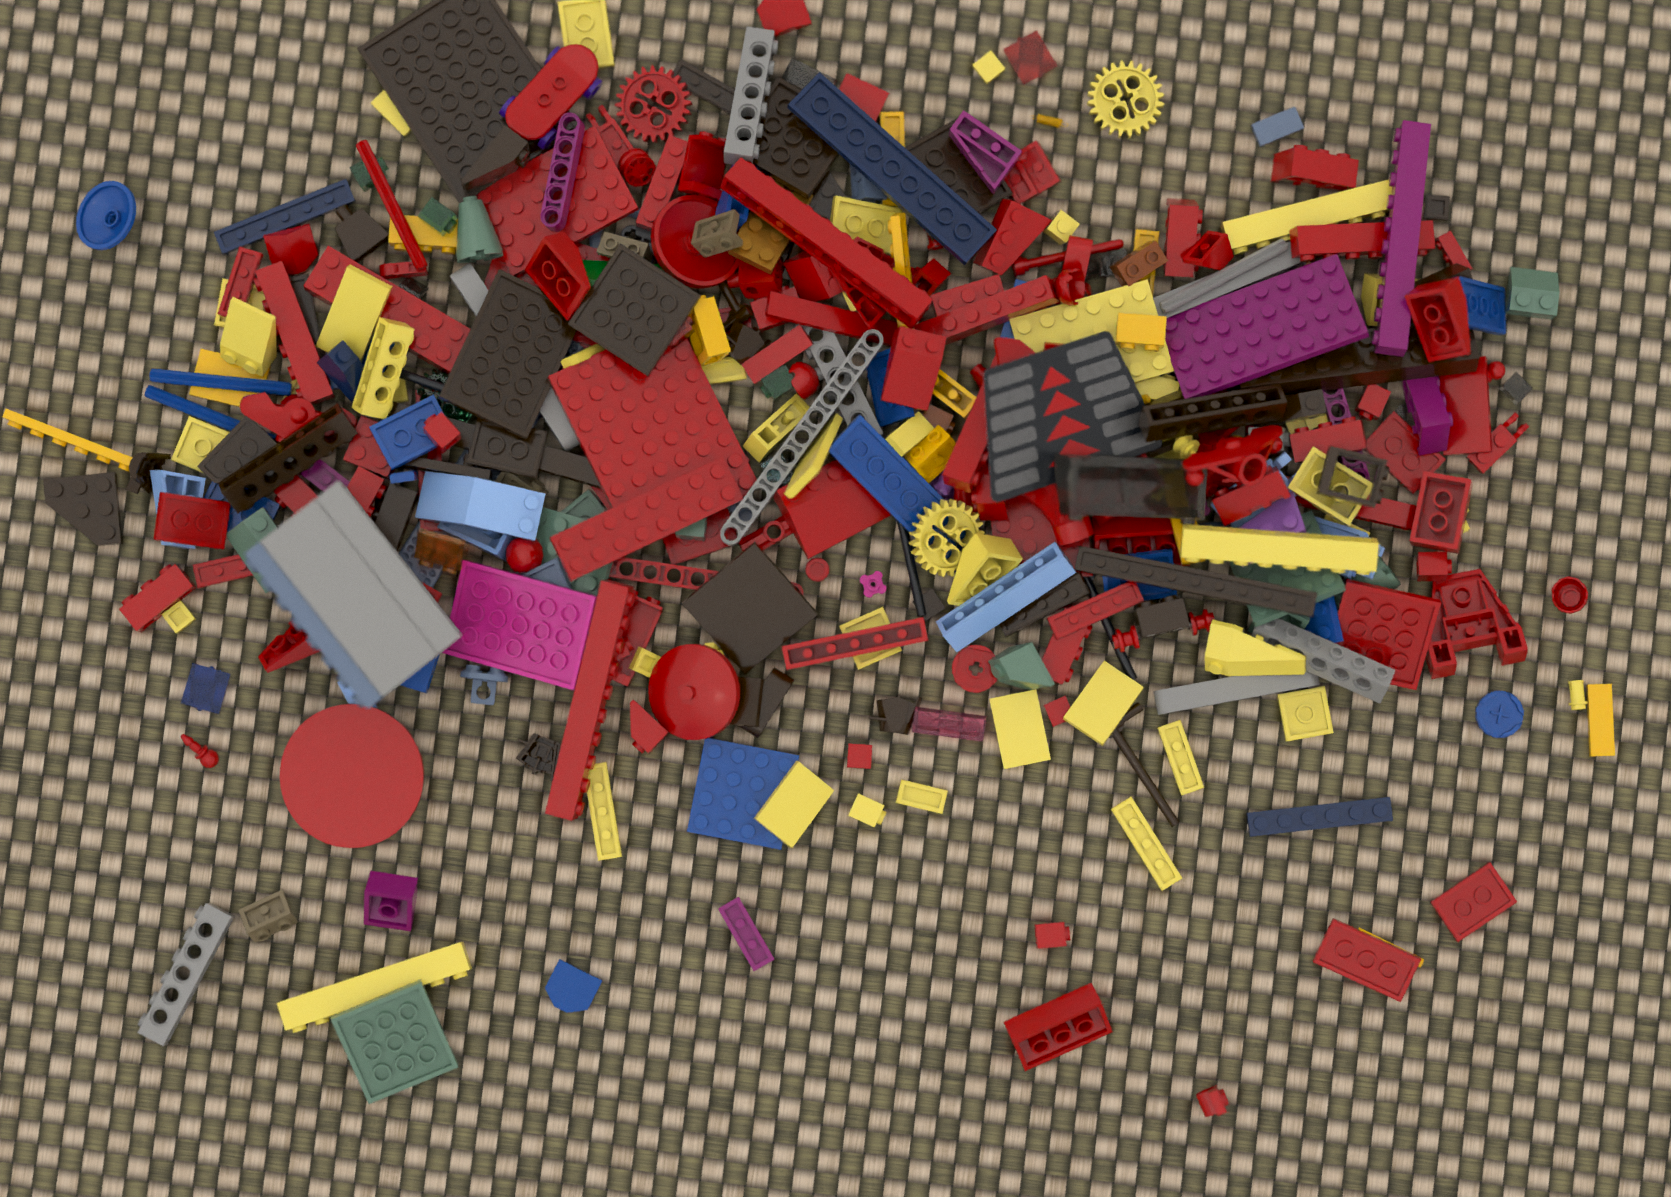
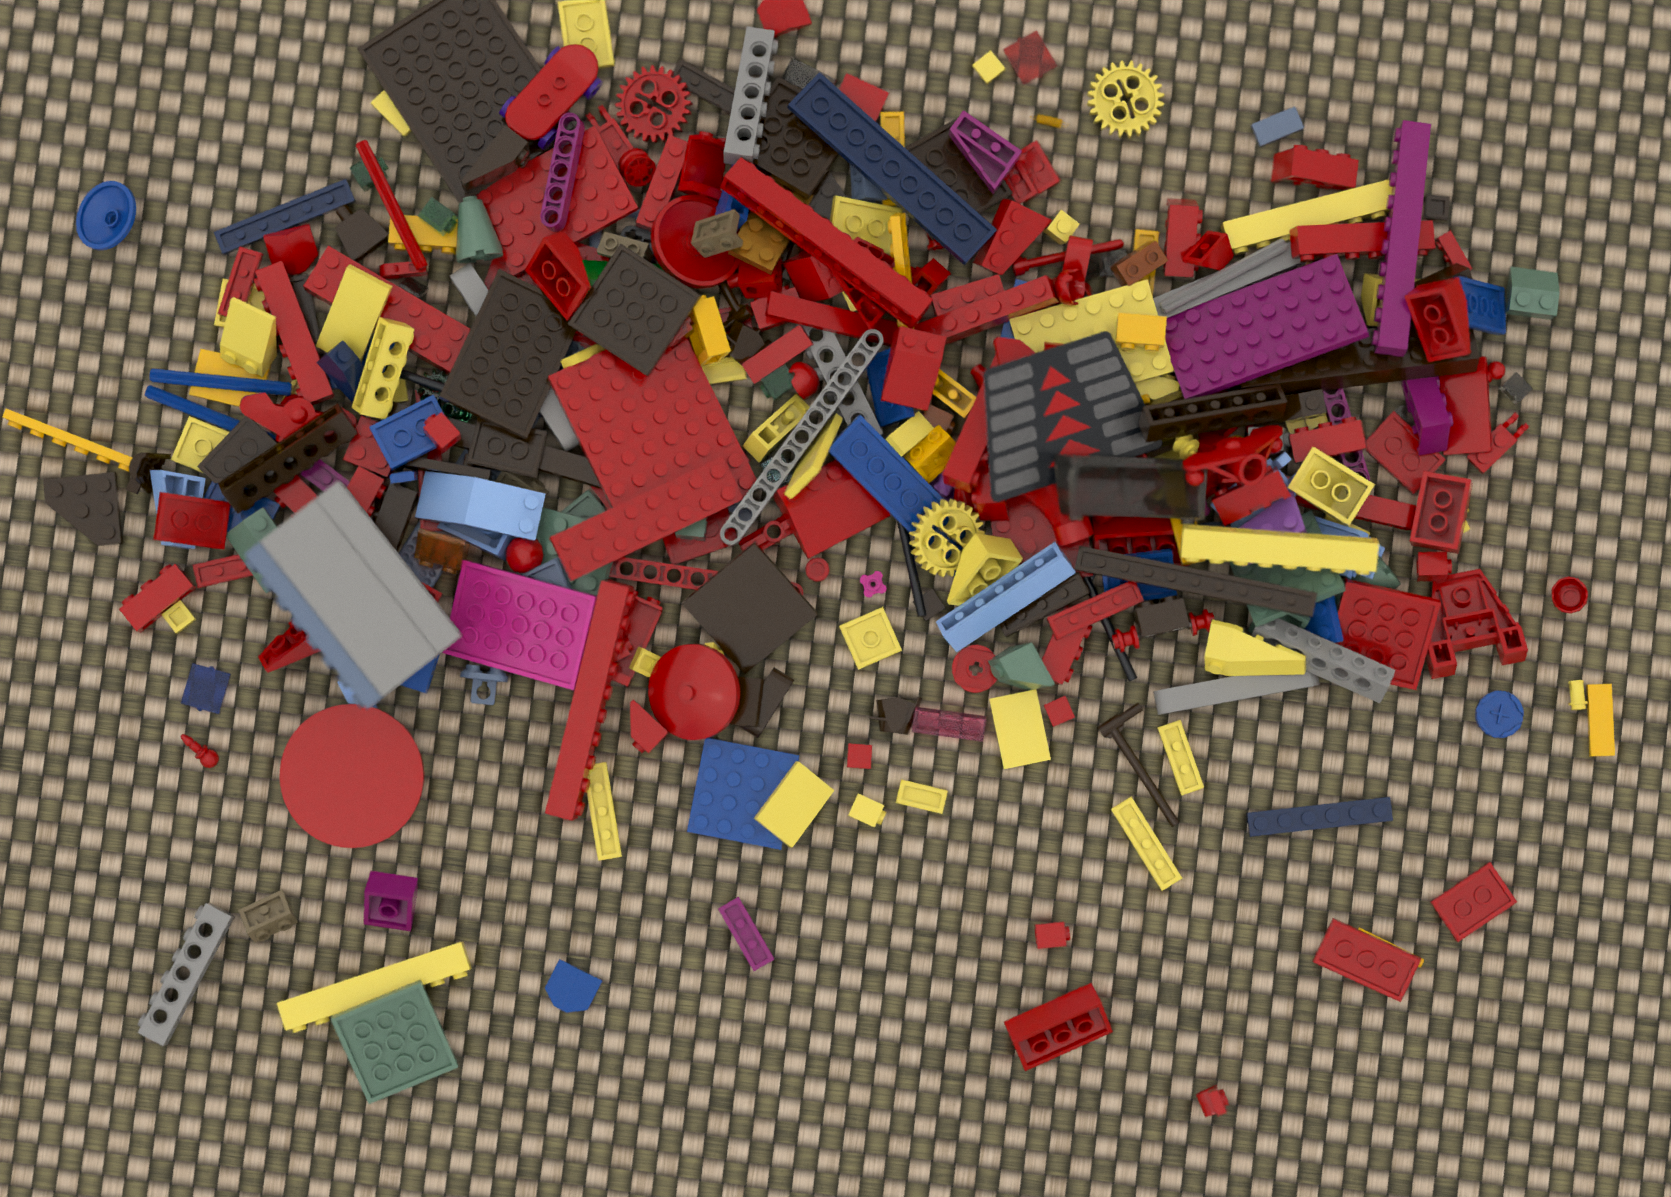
dark brown piece [516,733,561,781] -> none
red brick [782,617,929,670] -> none
light yellow tile [1063,661,1144,746] -> none
light yellow tile [1277,686,1334,742] -> none
dark brown window [1316,446,1390,508] -> none
red brick [1355,384,1391,421] -> none

